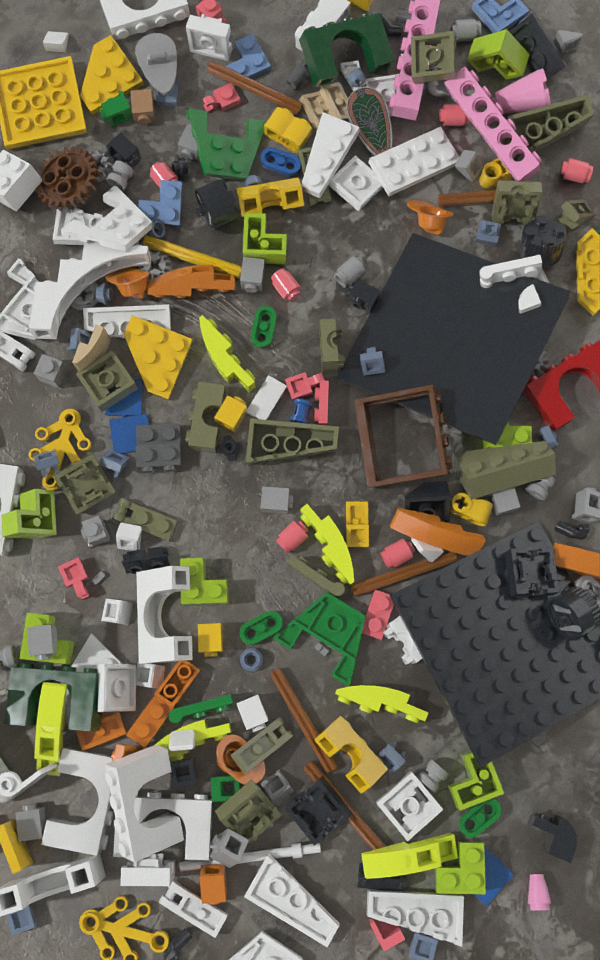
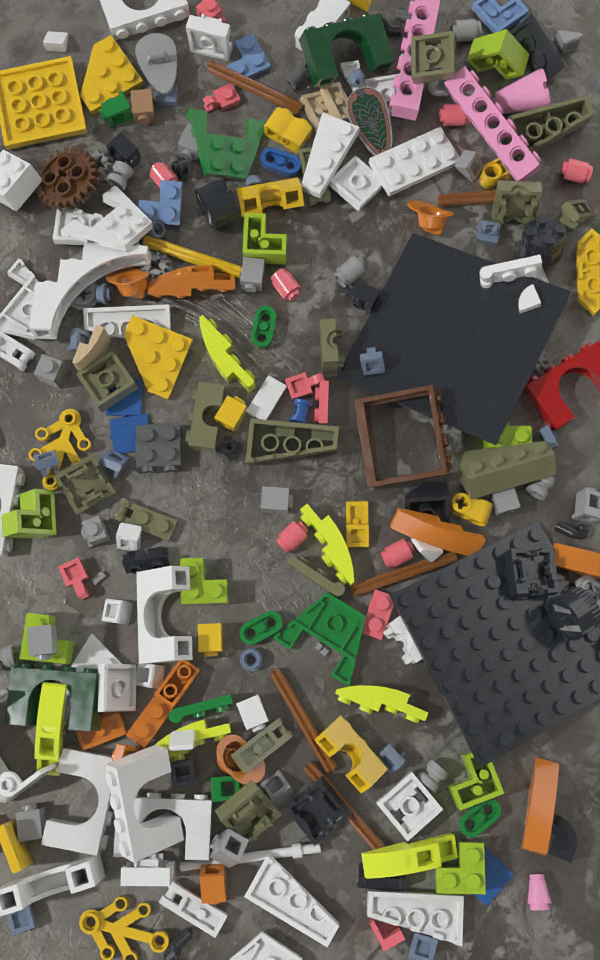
none -> orange slope [521,757,559,856]

